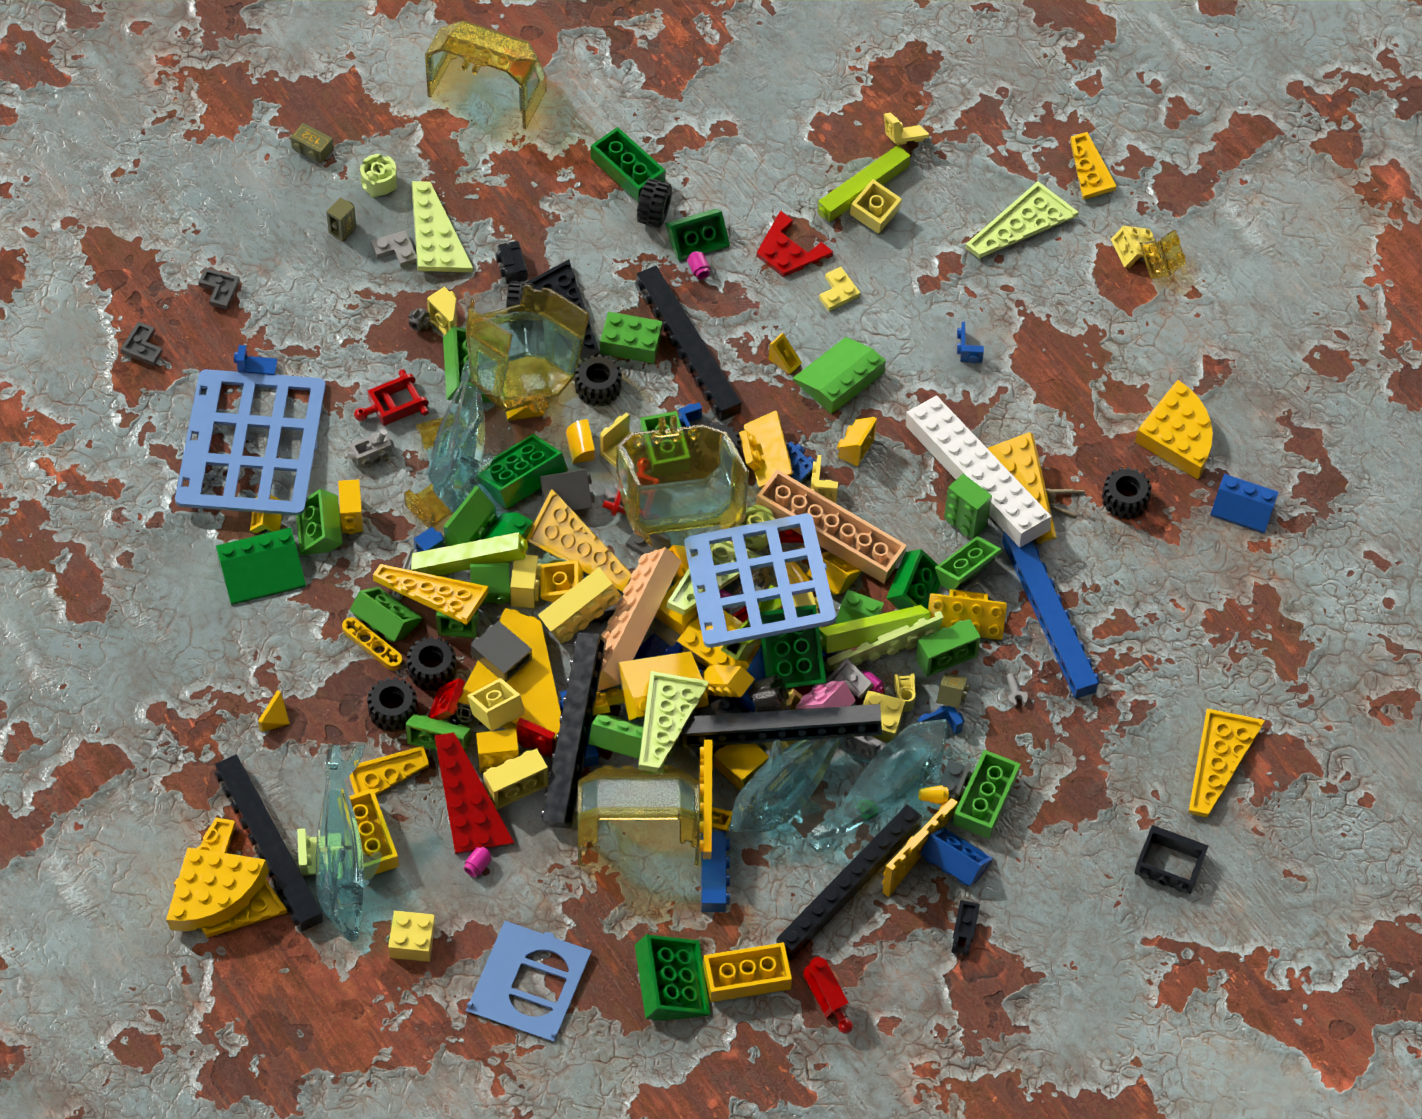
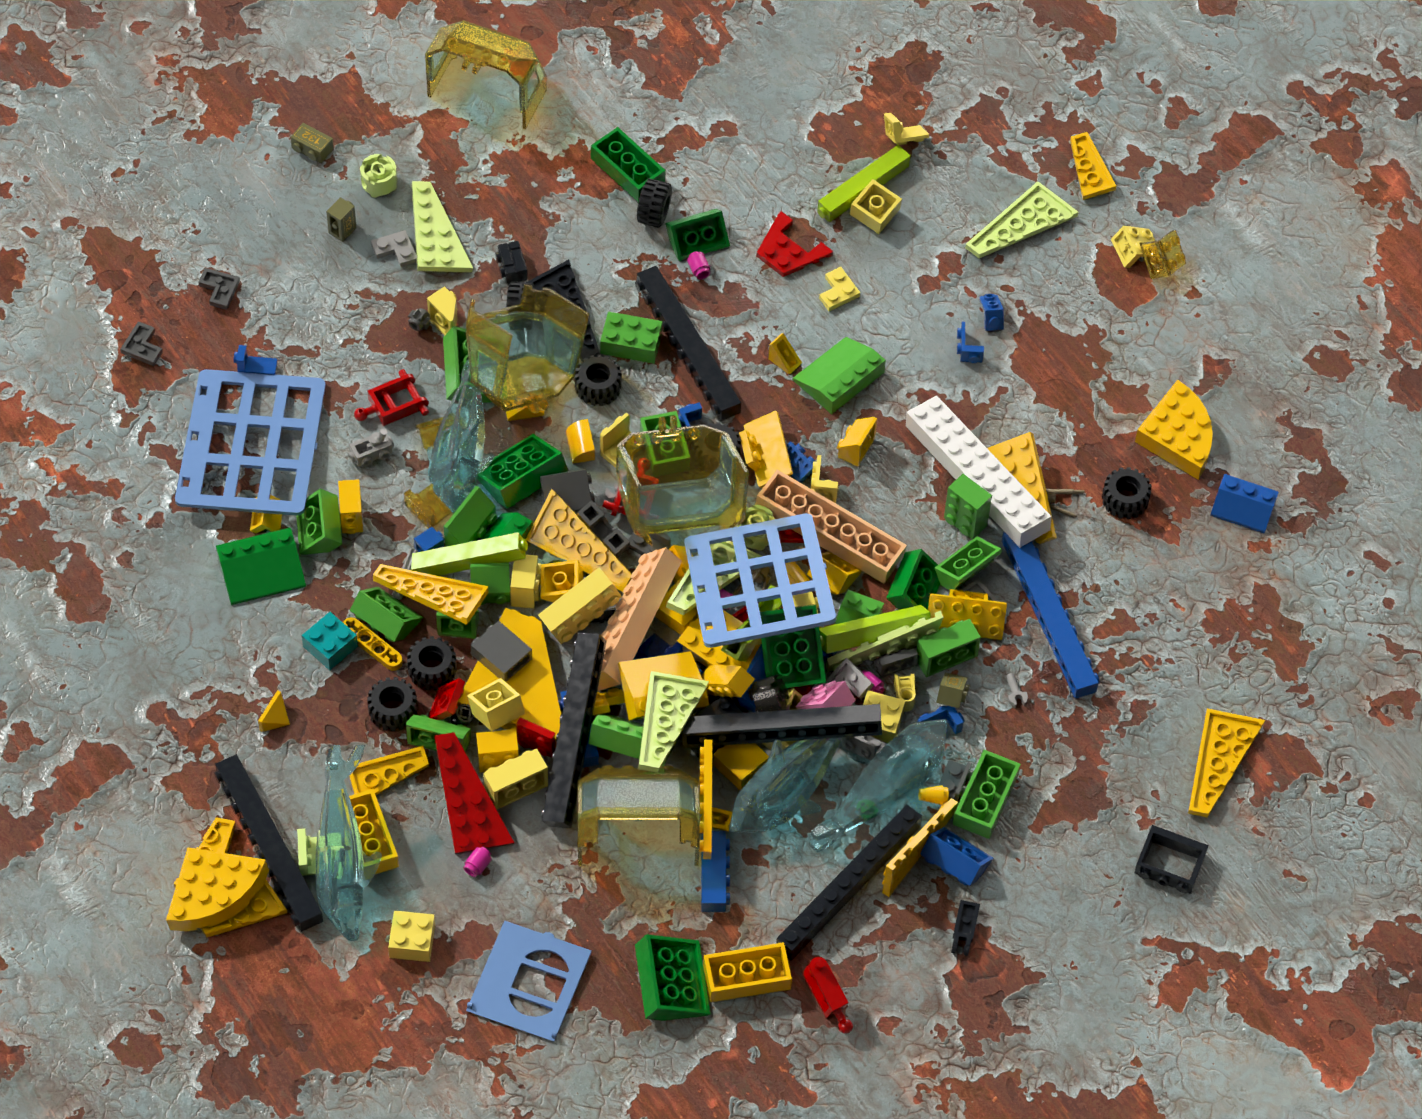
none -> teal brick [301,612,358,671]
none -> dark grey arch [577,500,630,558]
none -> dark grey bracket [874,648,918,677]
none -> blue bracket [979,294,1004,331]

